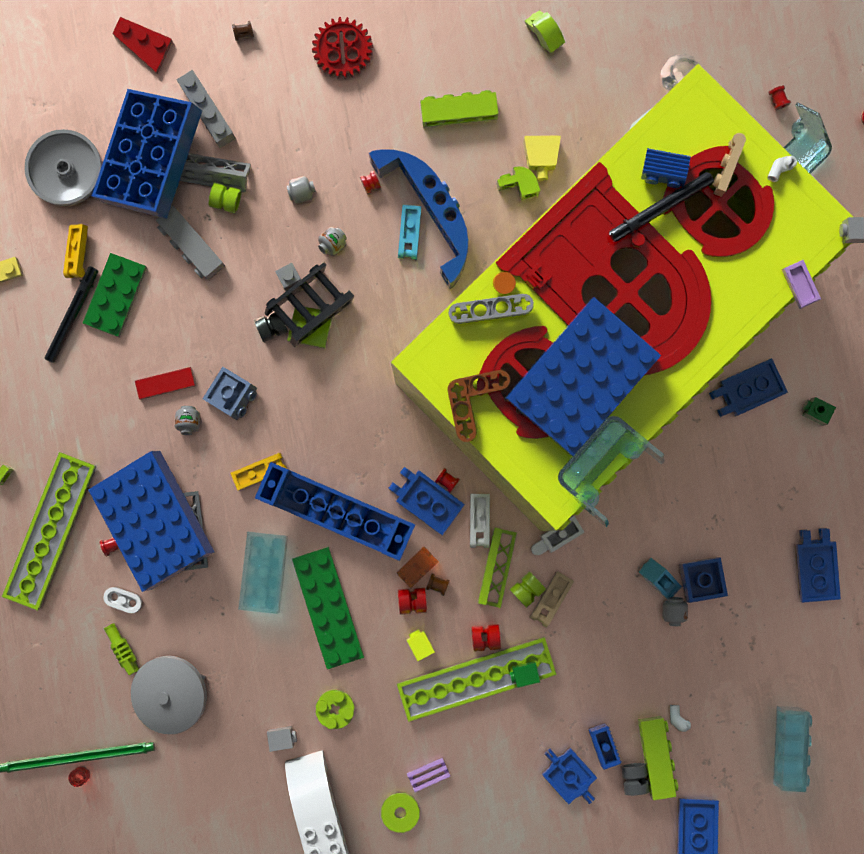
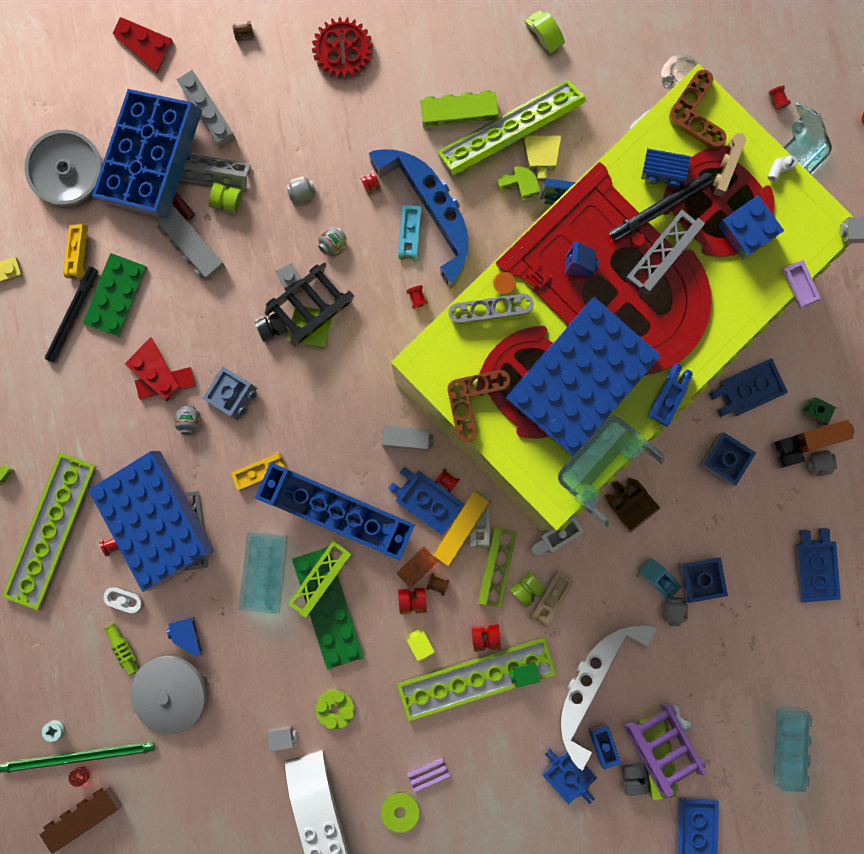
none -> reddish brown brick [39,787,122,854]
none -> light aqua wheel [42,720,65,742]
none -> red wing [125,337,180,402]
none -> blue slope [167,617,203,657]
none -> dark red axle [172,192,195,221]
none -> lime fence [288,540,352,618]
none -> light grey brick [381,425,433,451]
none -> red bush [406,285,428,309]
none -> yellow tile [433,491,491,566]
none -> lime piece [437,80,586,175]
none -> tile [540,178,576,205]
none -> white slope [561,626,657,771]
none -> blue slope [564,241,599,277]
none -> reddish brown plate [604,477,660,533]
none -> medium lavender fence [624,703,707,798]
none -> light grey fence [626,210,705,294]
none -> blue hinge [647,363,693,427]
none -> dark orange beam [669,70,727,150]
none -> blue brick [699,432,756,486]
none -> blue brick [717,195,784,260]
none -> black wheel [773,435,805,468]
none -> orange brick [794,420,855,453]
none -> light grey head [807,450,837,476]

